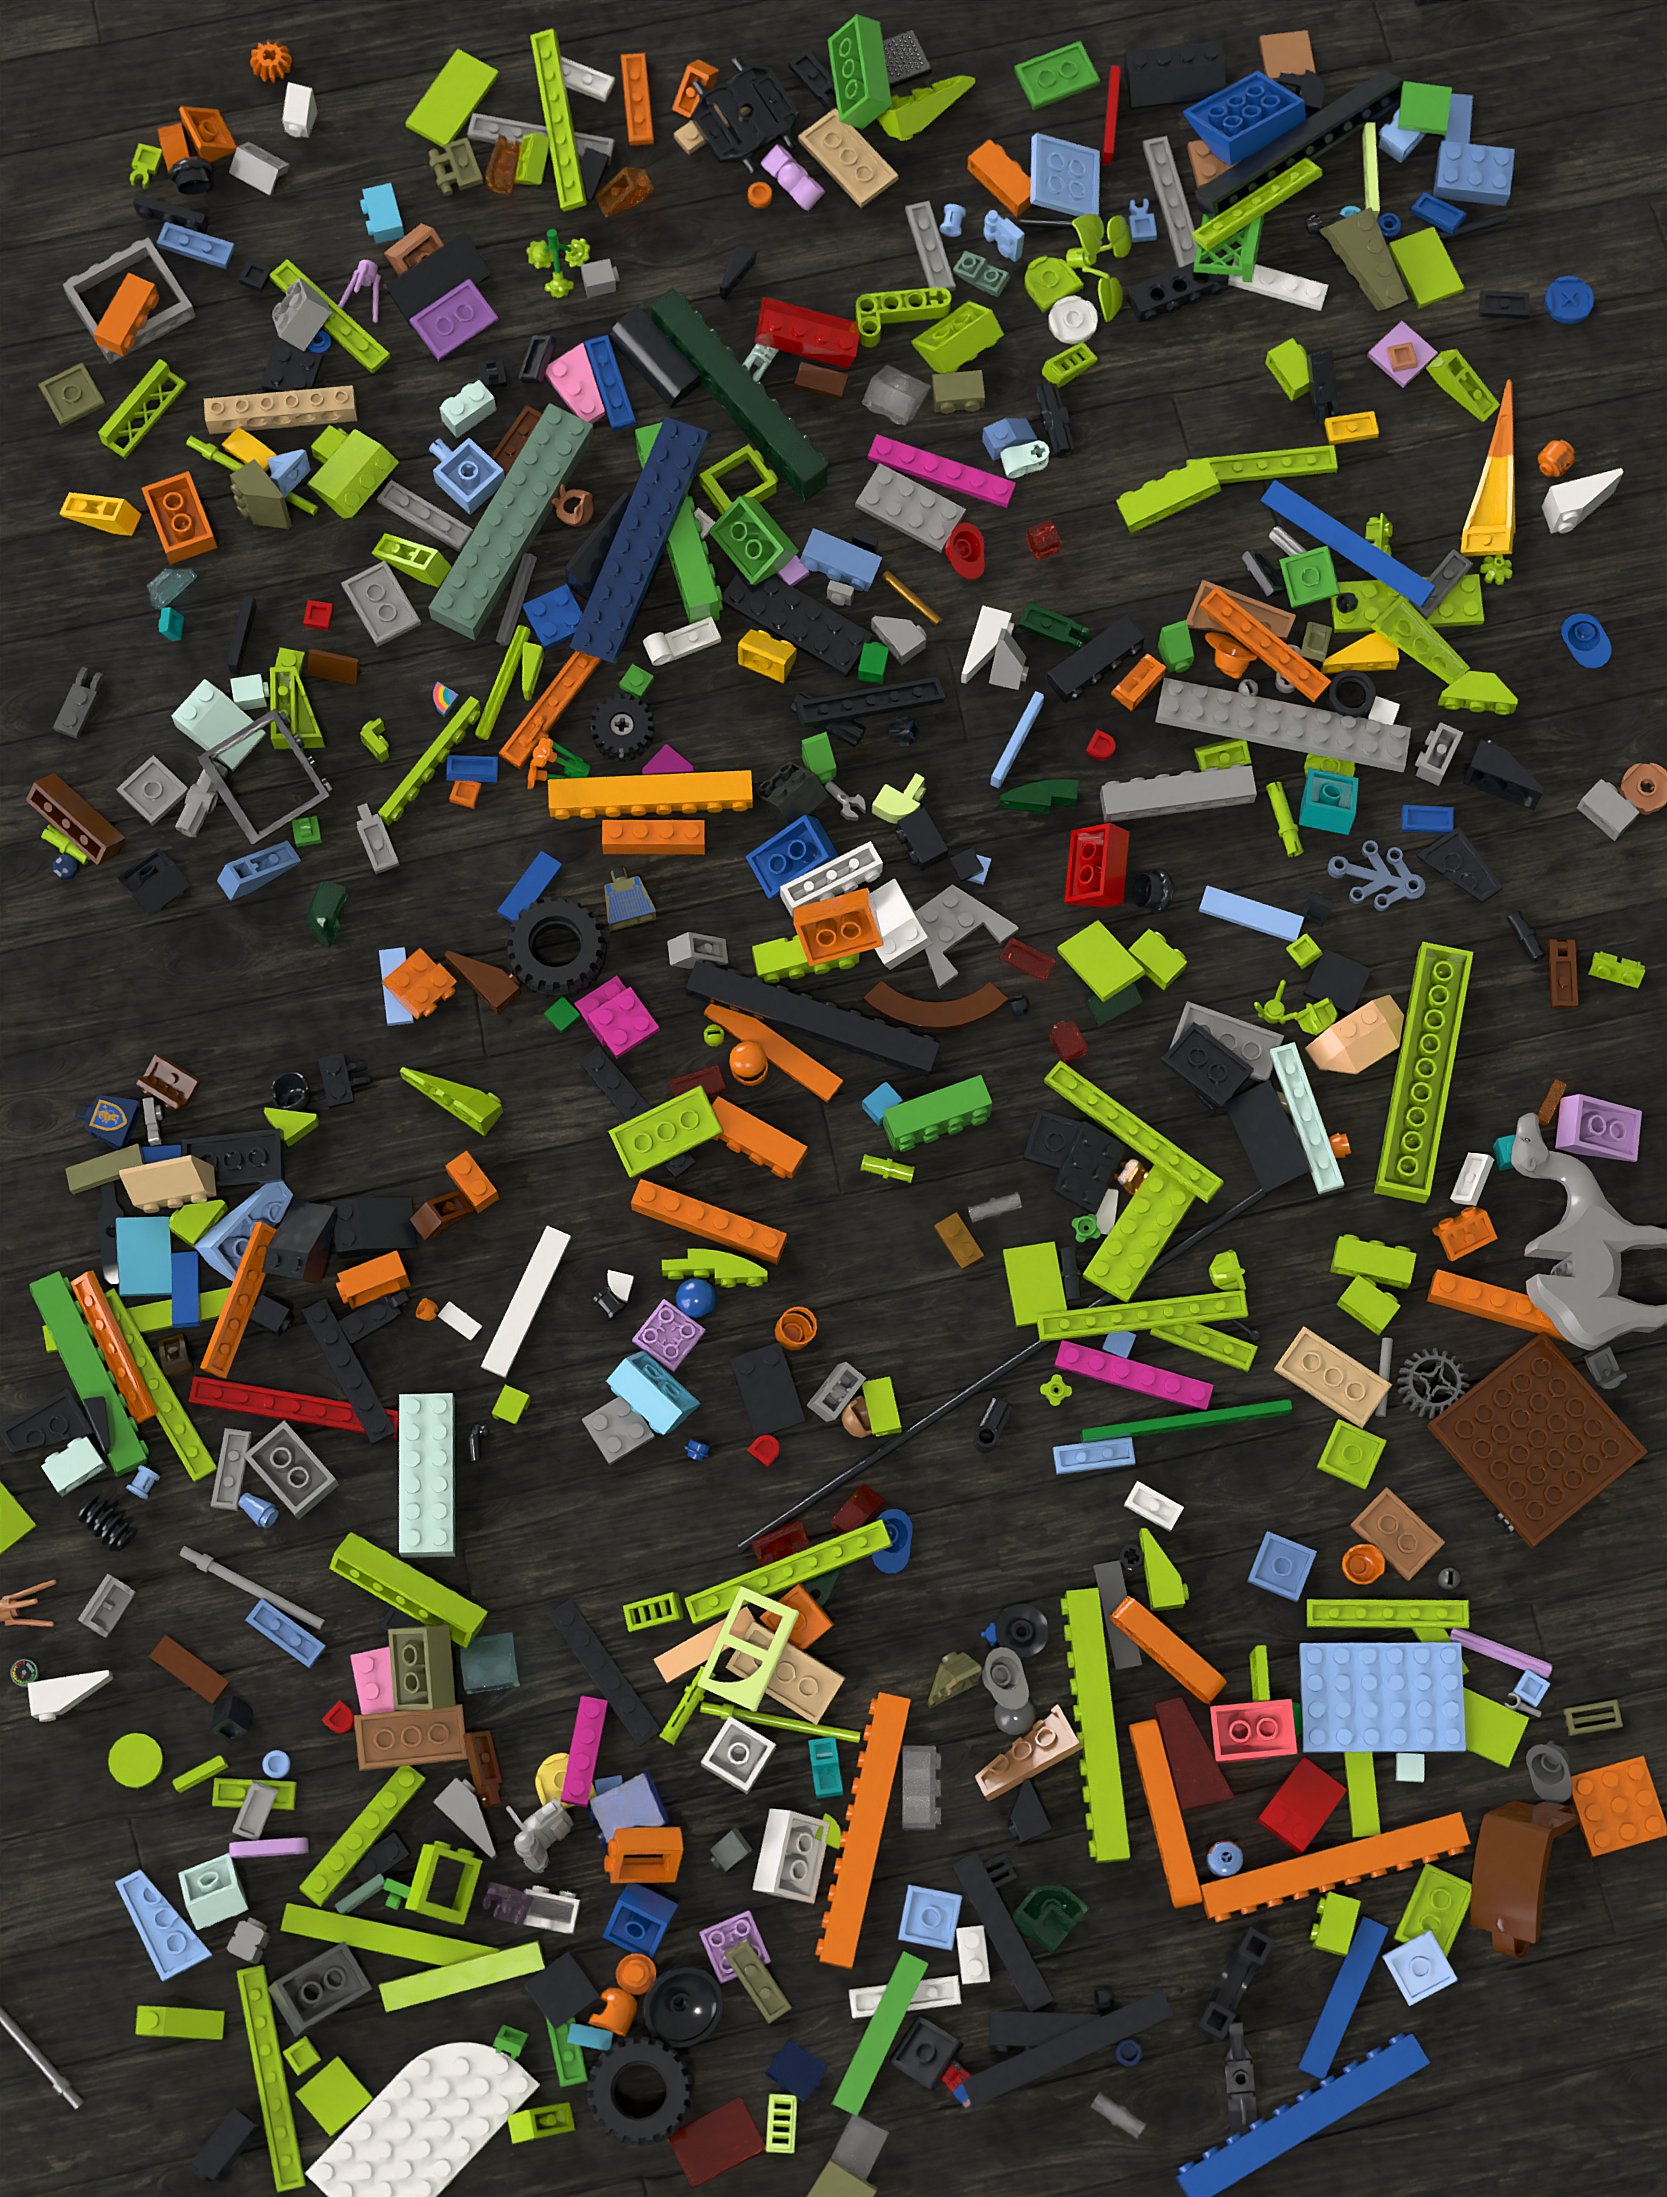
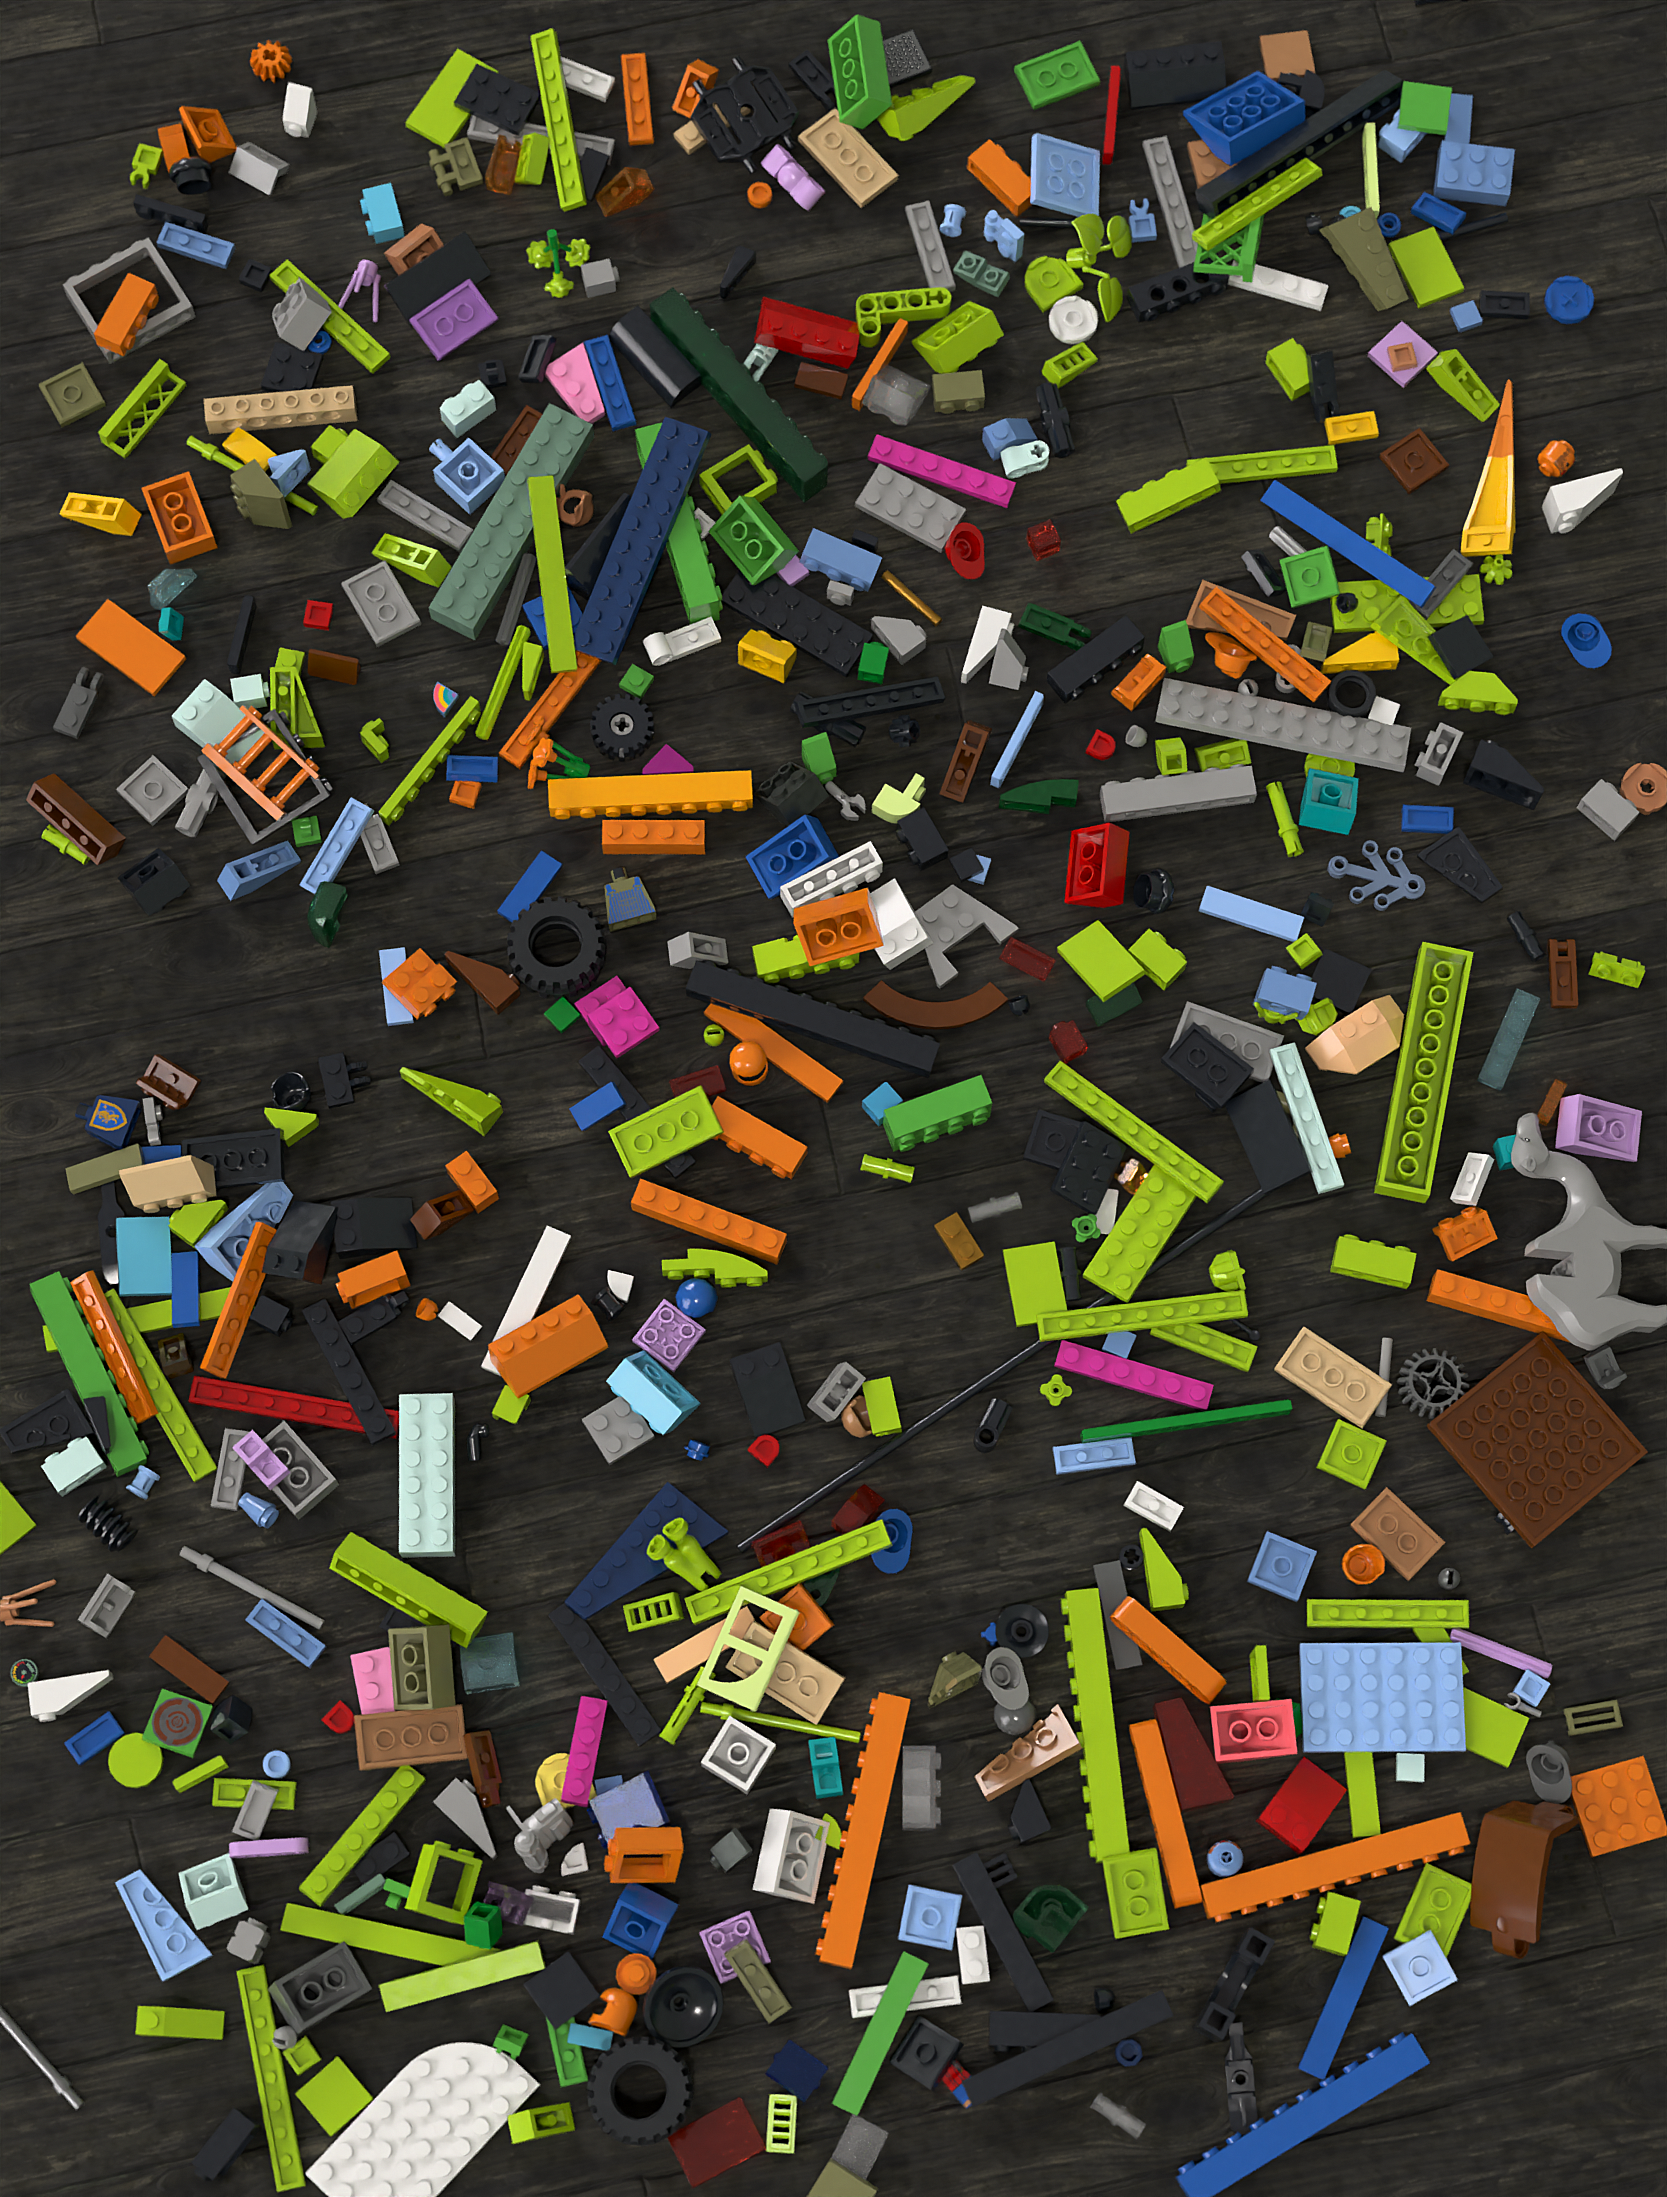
dark blue tile [52,854,79,880] -> none
orange helmet [775,1307,817,1351] -> none
lime brick [1337,1275,1400,1336] -> none
none -> blue tile [64,1711,125,1766]
none -> orange tile [76,599,186,696]
none -> tile [142,1689,213,1758]
none -> orange fence [201,705,321,821]
none -> lavender slope [232,1430,291,1490]
none -> light grey hinge [272,2026,297,2049]
none -> light blue tile [300,798,374,899]
none -> black plate [454,63,541,136]
none -> green brick [464,1902,503,1949]
none -> orange slope [488,1294,608,1399]
none -> lime tile [527,476,577,673]
none -> white tile [561,1843,589,1876]
none -> dark blue wing [564,1482,729,1620]
none -> blue tile [569,1082,626,1131]
none -> lime piece [647,1518,722,1592]
none -> orange tile [852,318,908,411]
none -> reddish brown slope [940,720,992,803]
none -> lime tile [1102,1848,1169,1939]
none -> light grey hinge [1126,725,1147,747]
none -> lime brick [1155,737,1187,775]
none -> medium blue slope [1253,966,1317,1020]
none -> reddish brown tile [1379,428,1449,494]
none -> black tile [1428,615,1494,680]
none -> medium blue tile [1450,300,1483,332]
none -> clear light blue plate [1477,988,1540,1091]

